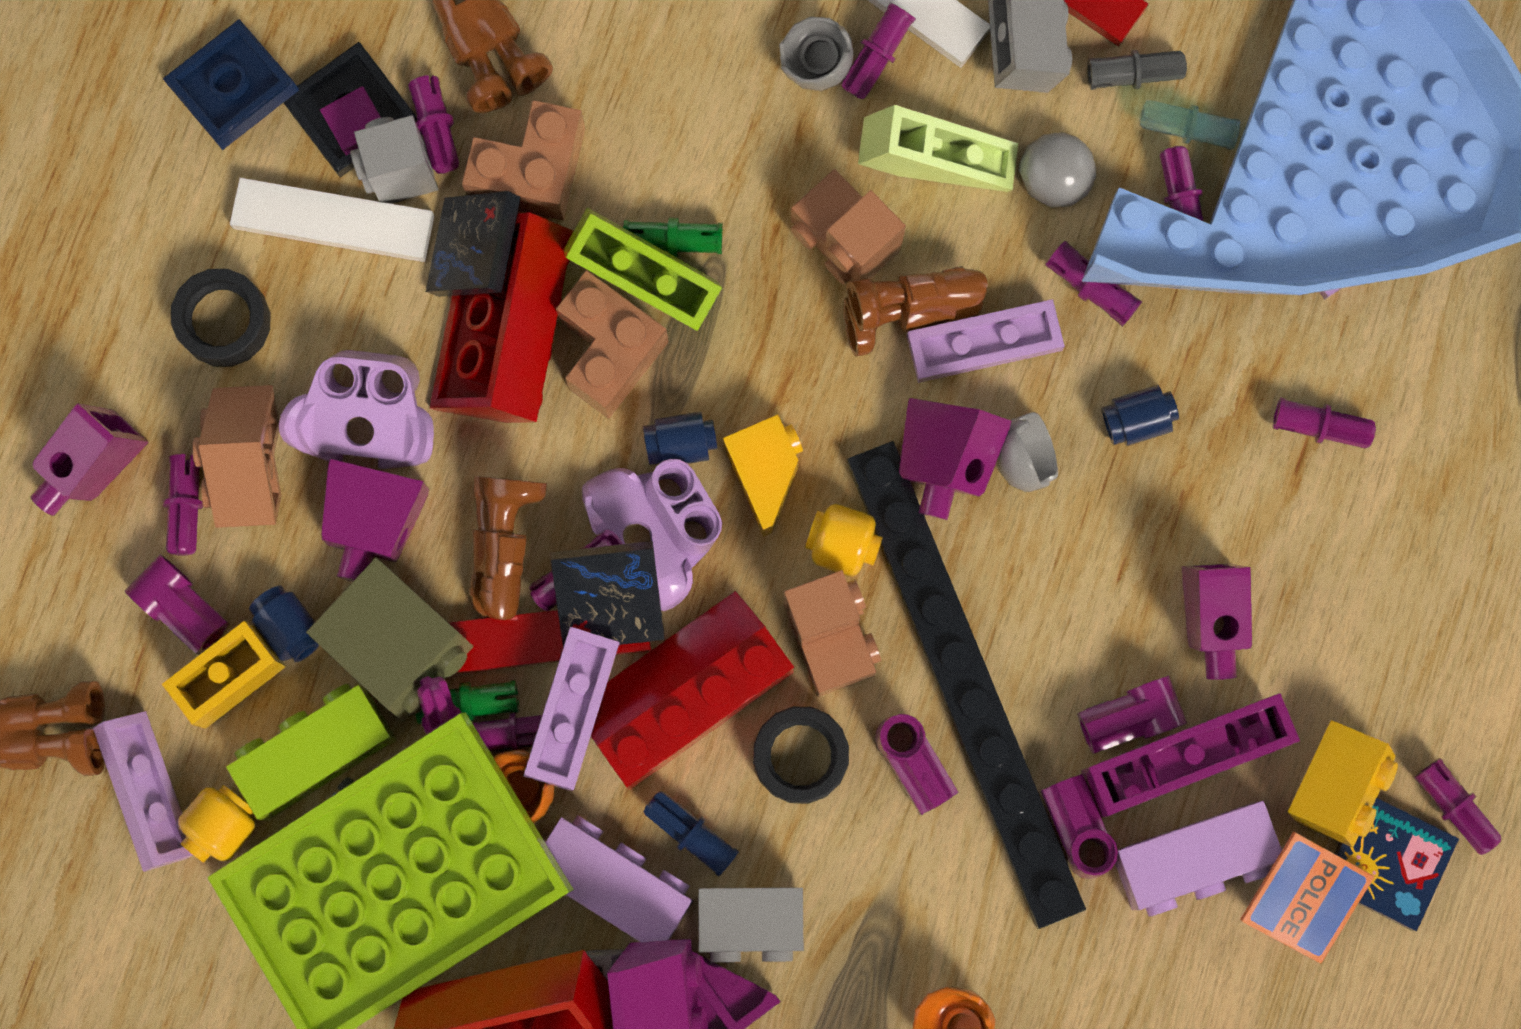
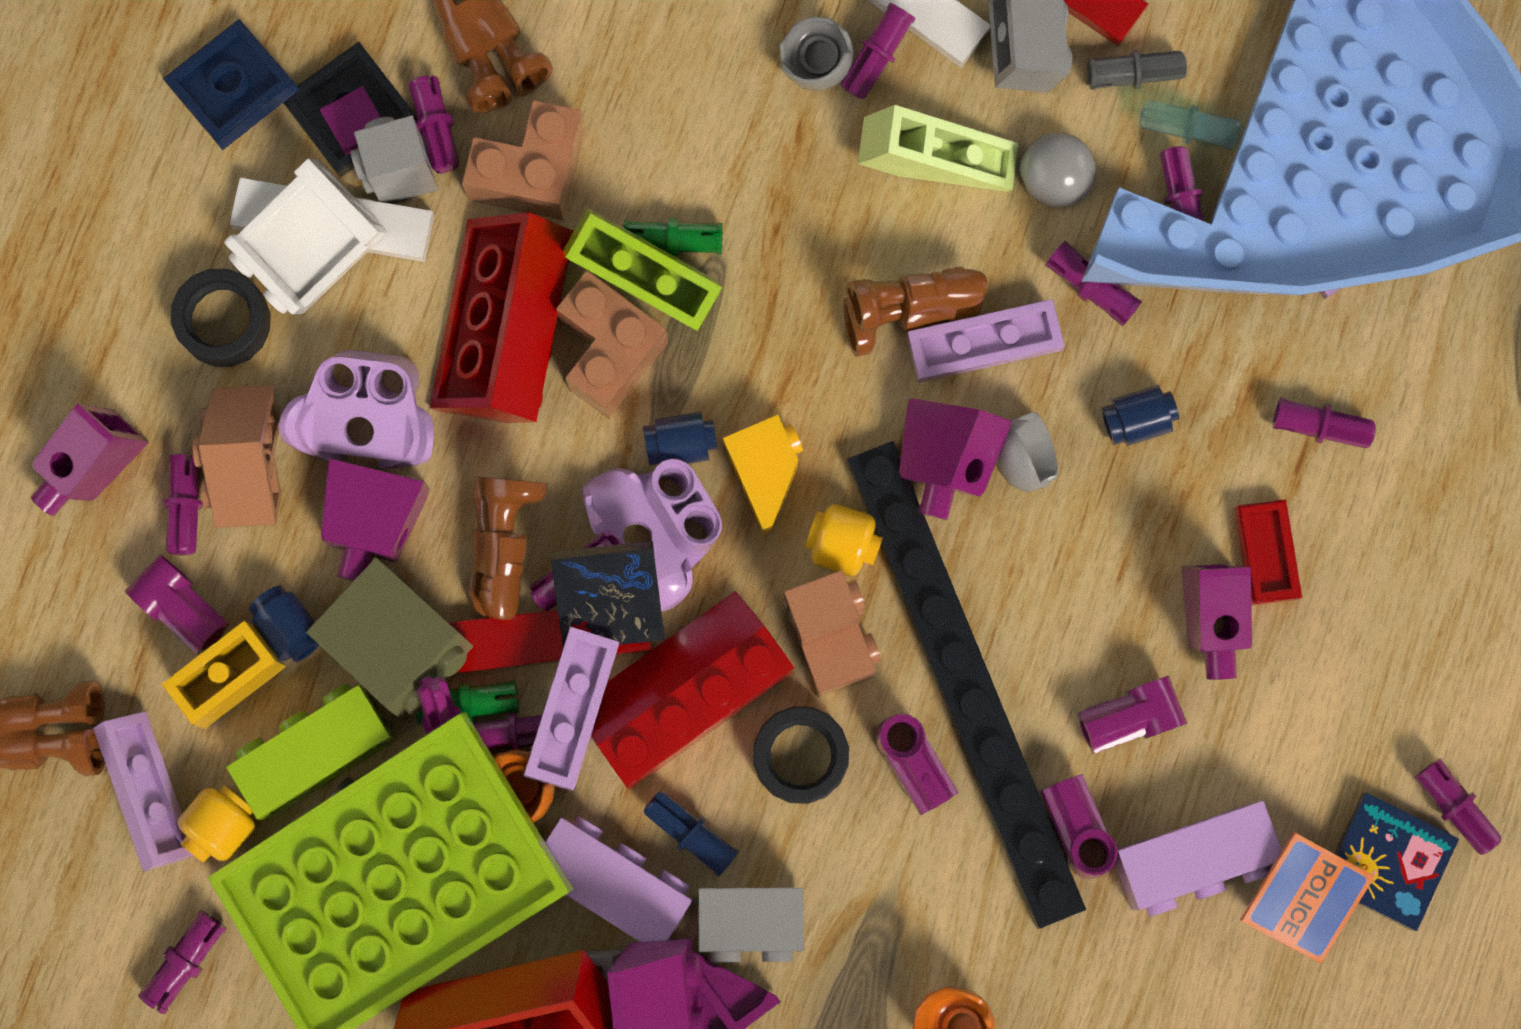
black tile [425,191,520,297] -> none
nougat brick [791,168,906,285] -> none
magenta brick [1081,693,1300,818] -> none
yellow brick [1288,720,1398,847] -> none
none -> magenta pin [138,910,227,1014]
none -> white panel [224,158,387,315]
none -> red tile [1234,499,1303,606]

